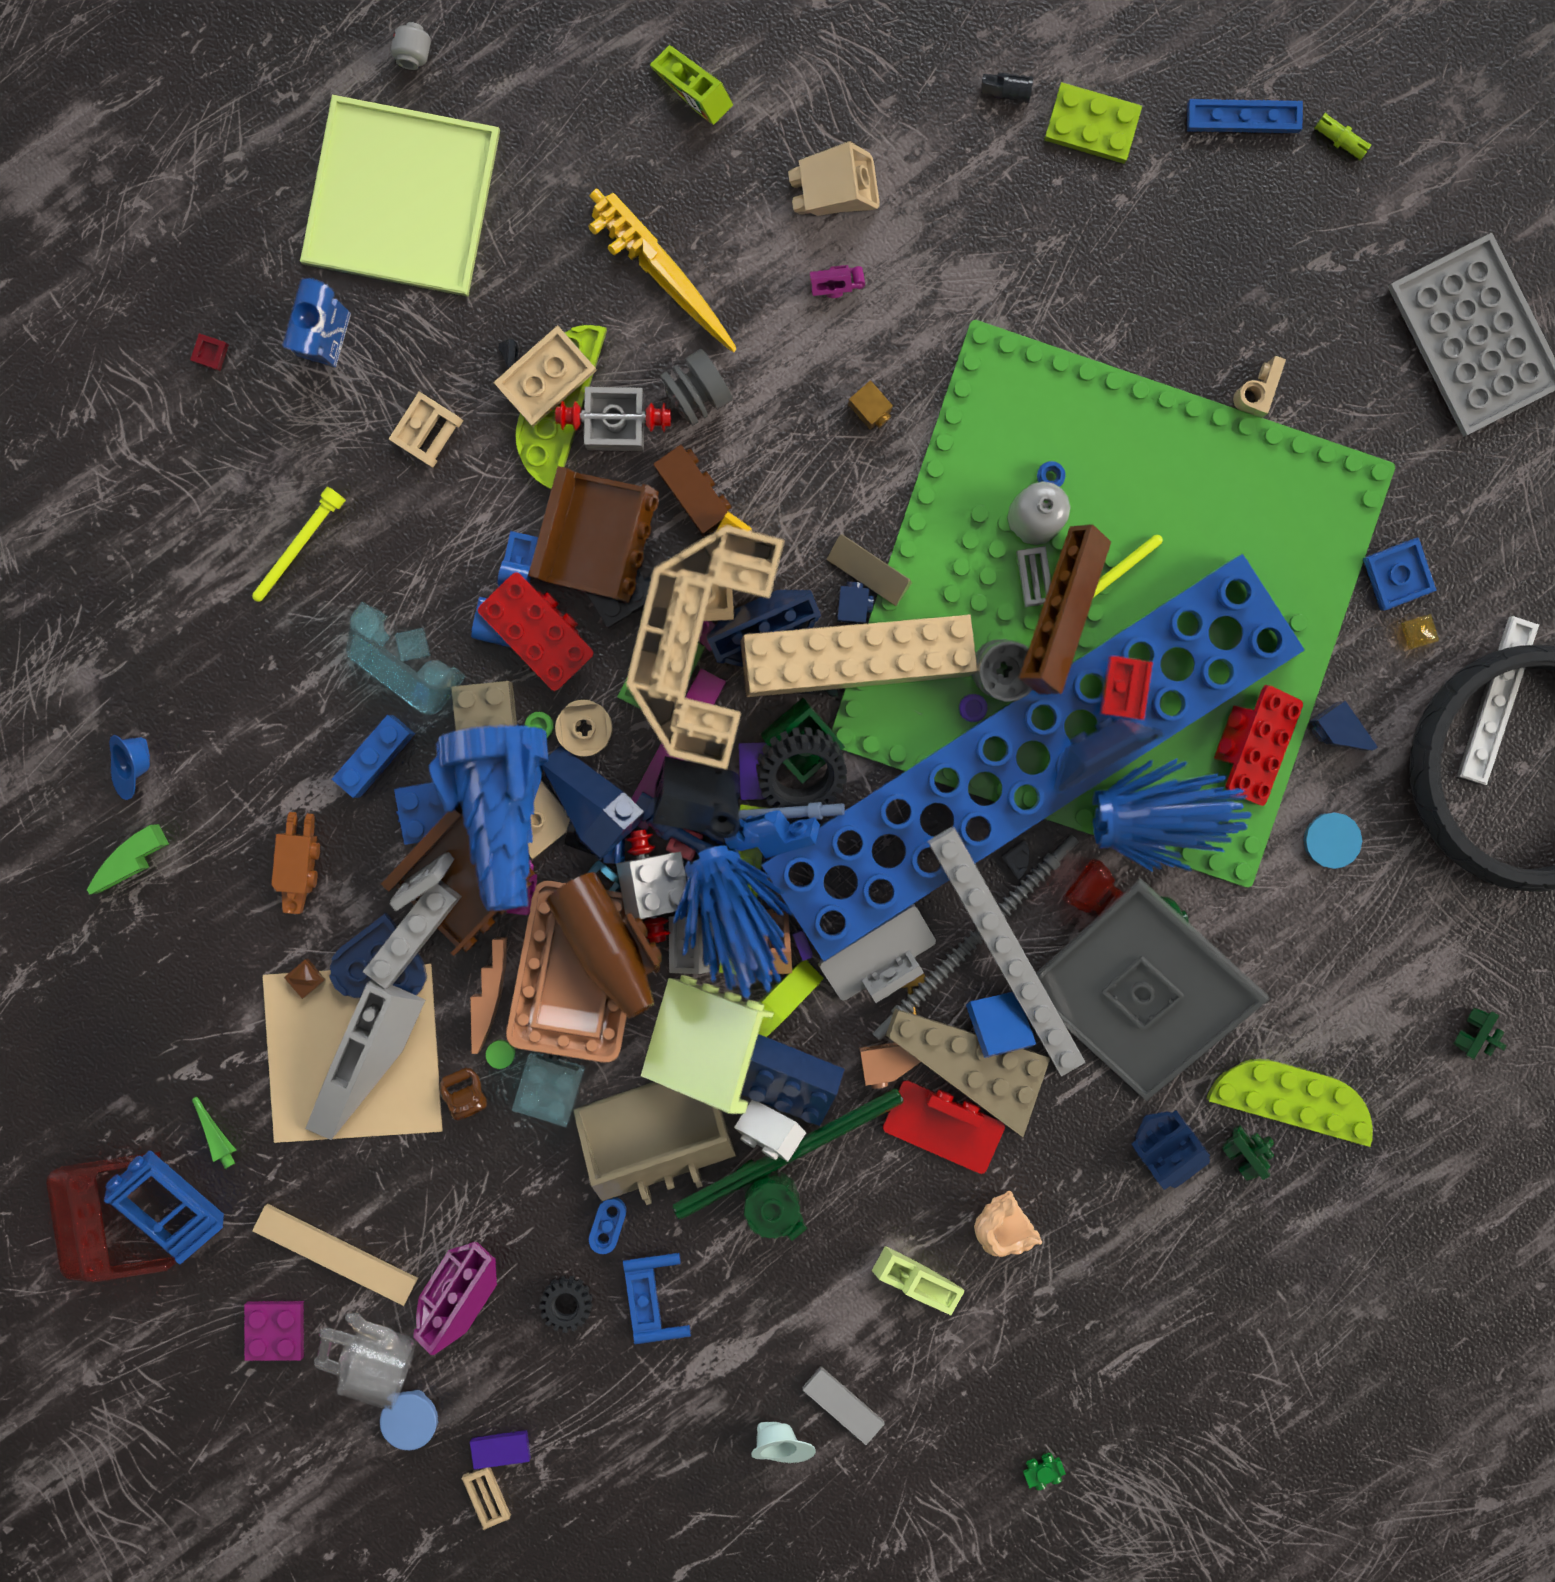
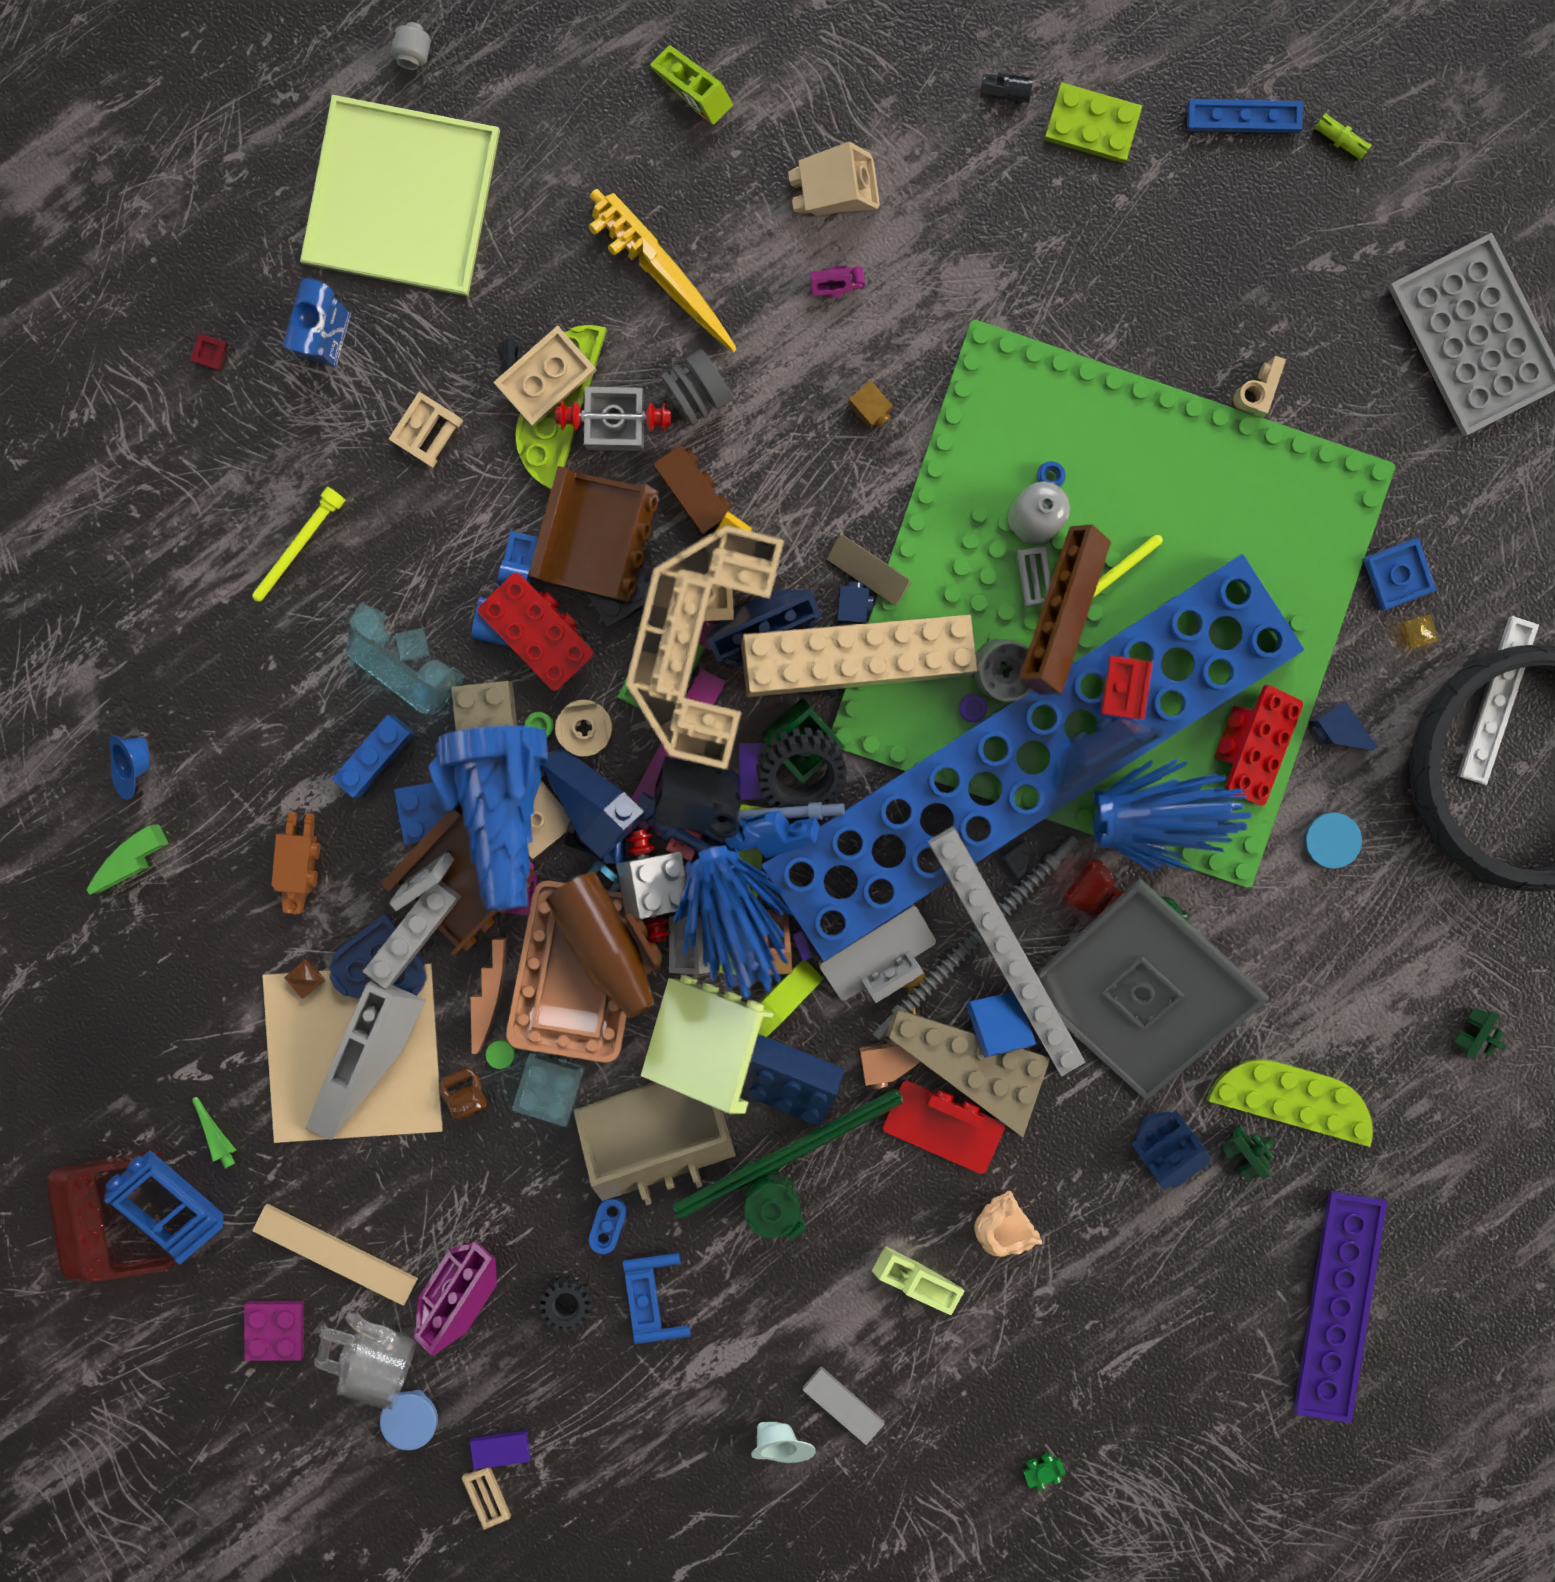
white brick [734,1100,806,1162] -> none
none -> dark purple plate [1293,1190,1387,1423]

